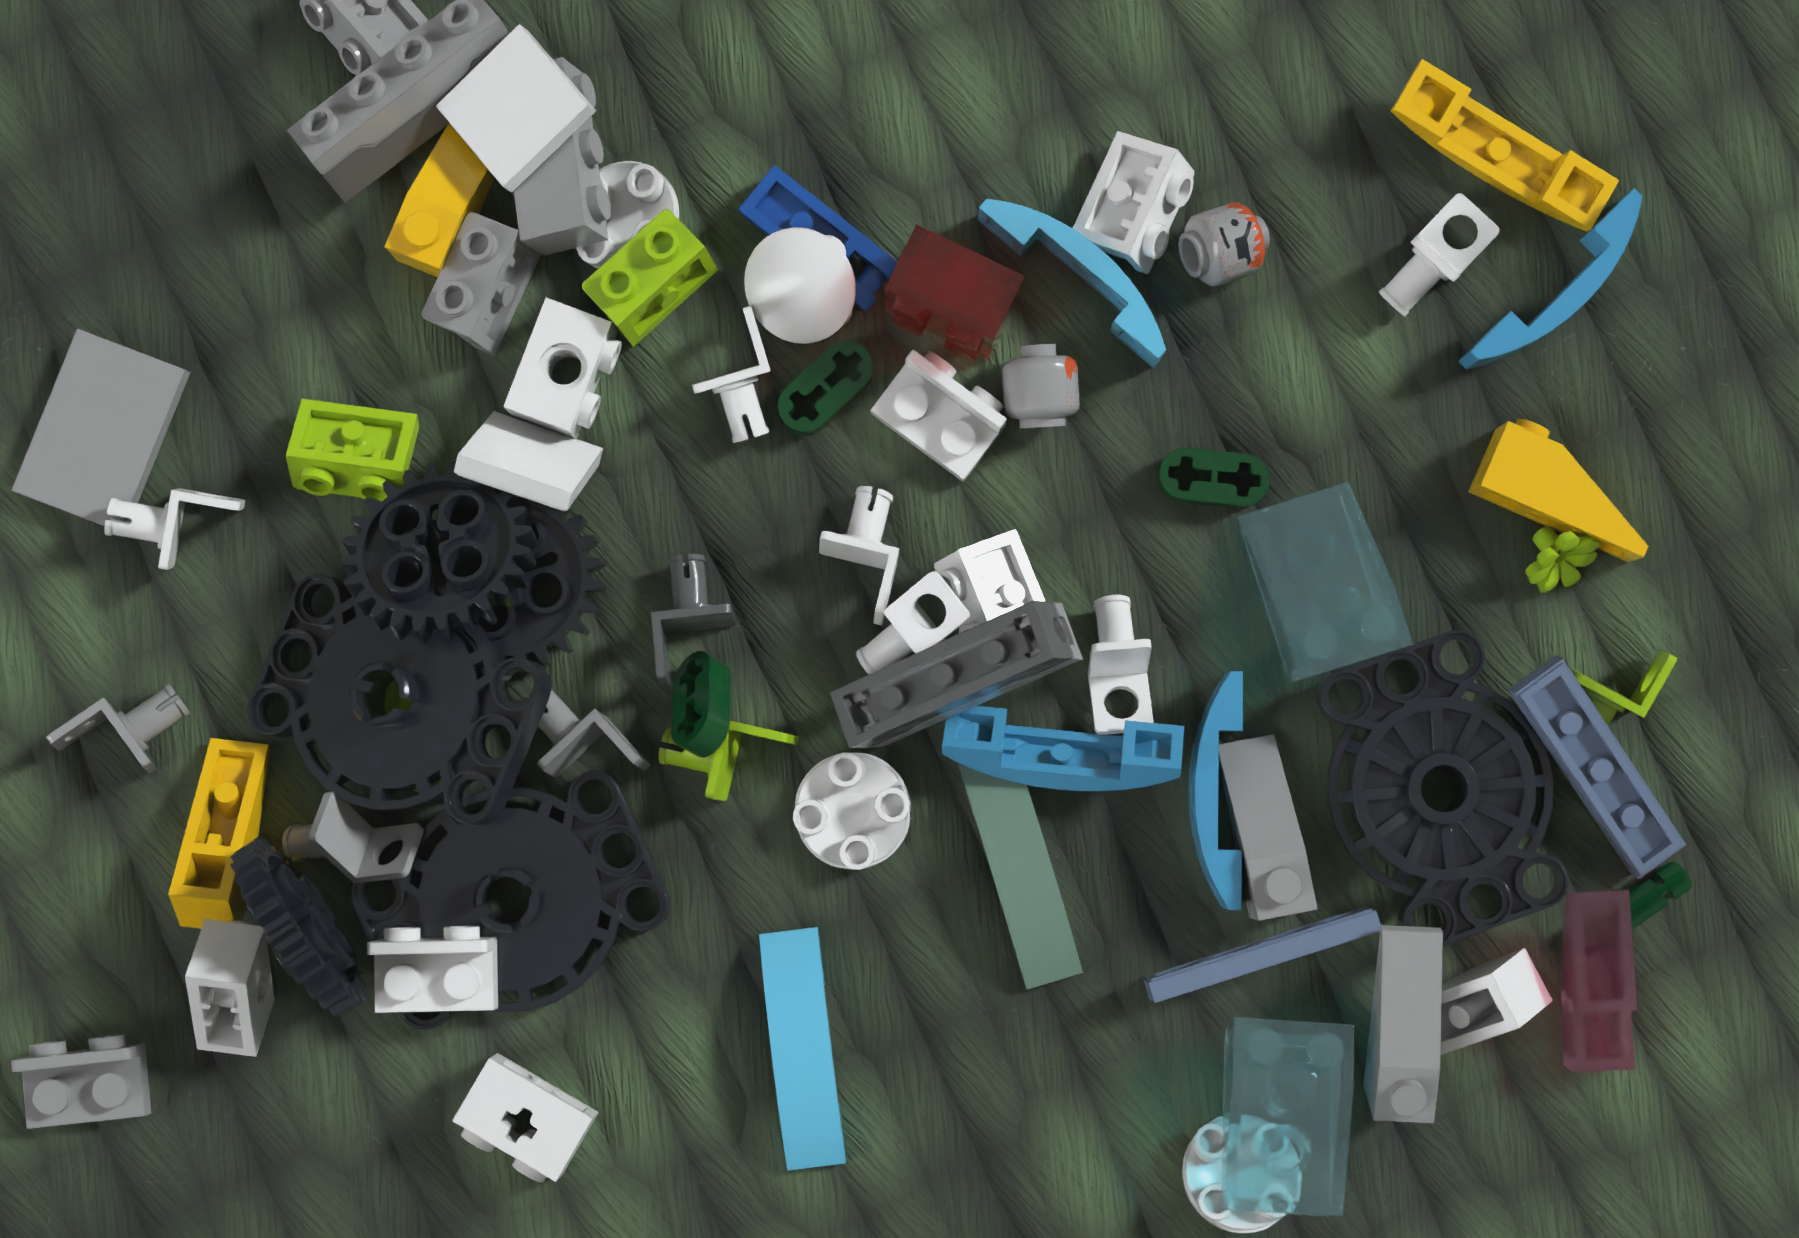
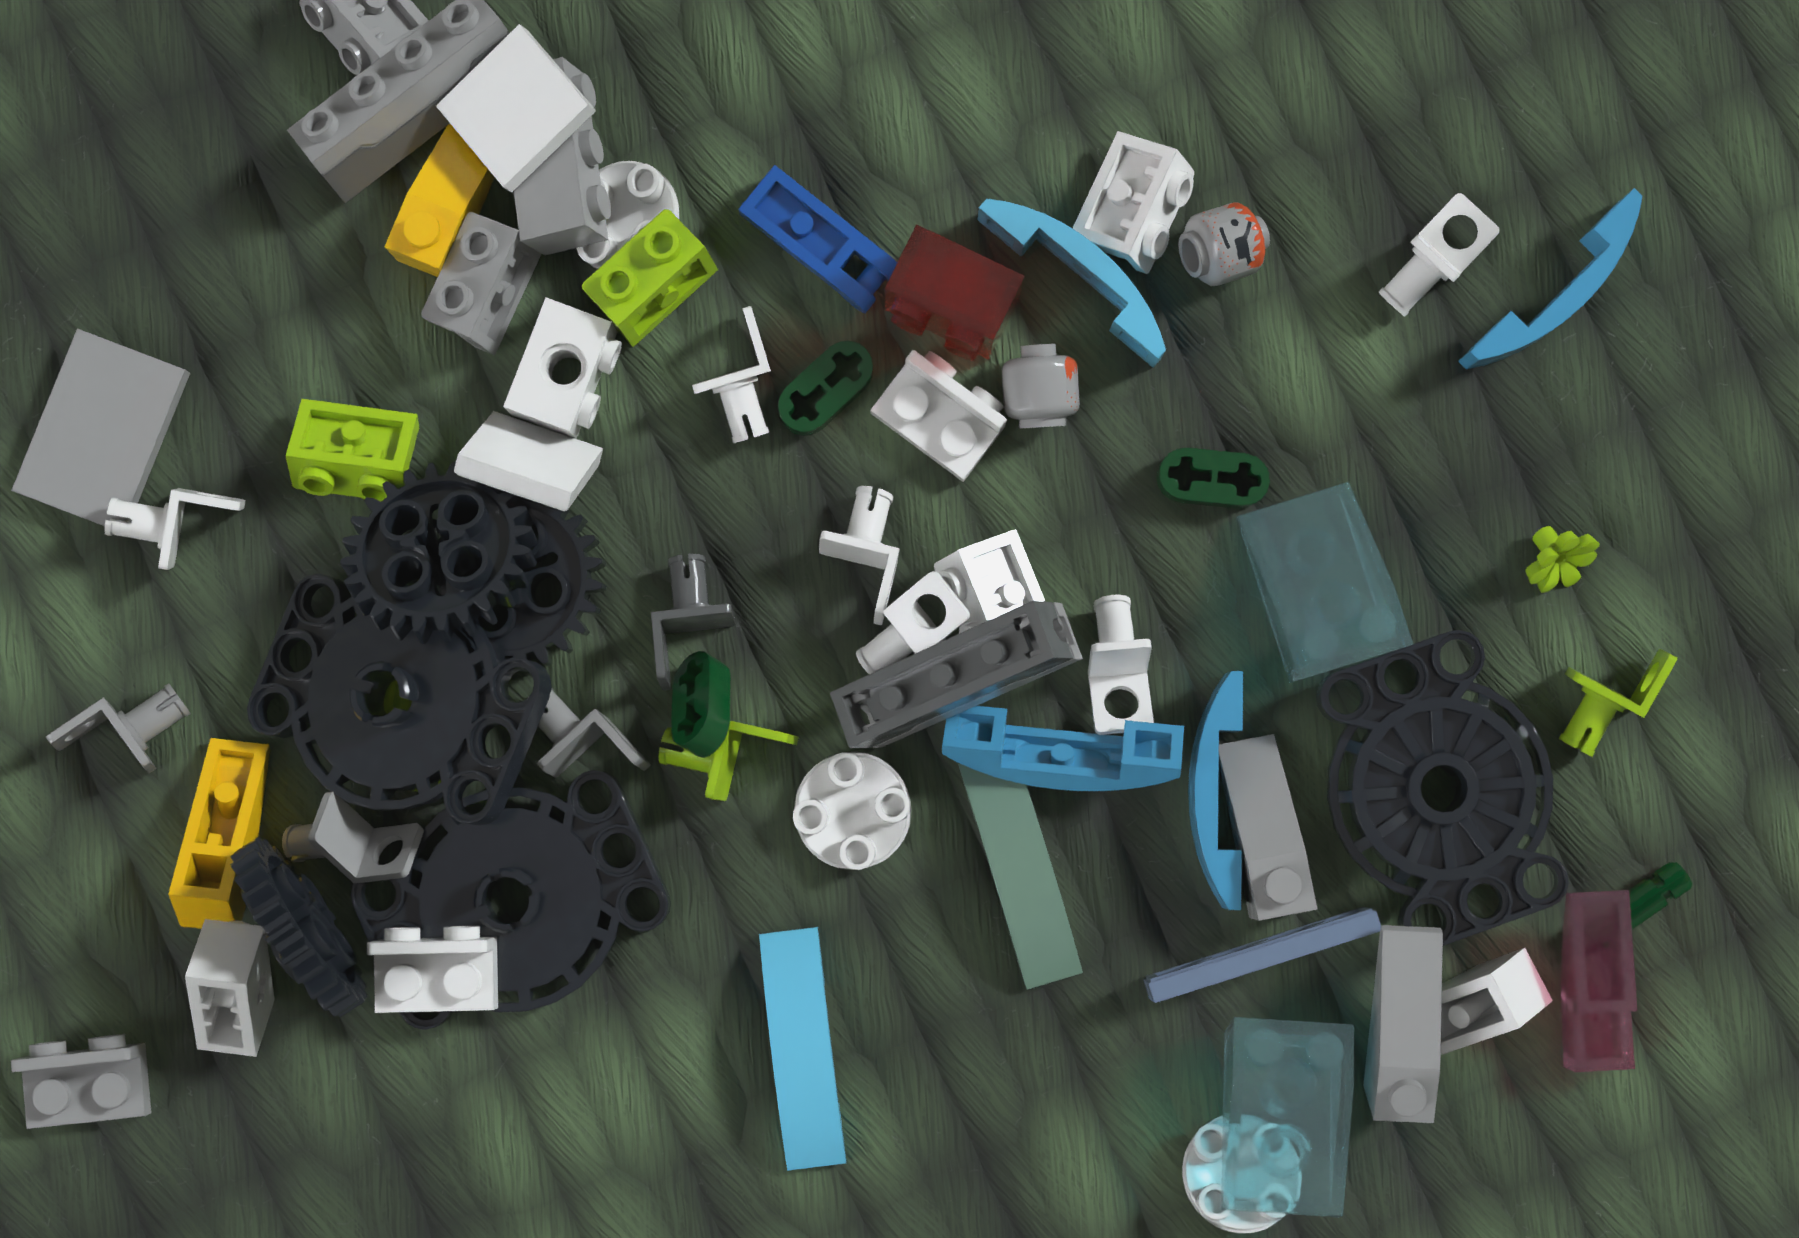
white brick [452,1053,599,1183] -> none
white dish [744,227,856,344] -> none
yellow slope [1391,59,1619,232] -> none
yellow slope [1468,419,1649,562] -> none
sand blue tile [1508,655,1686,879] -> none

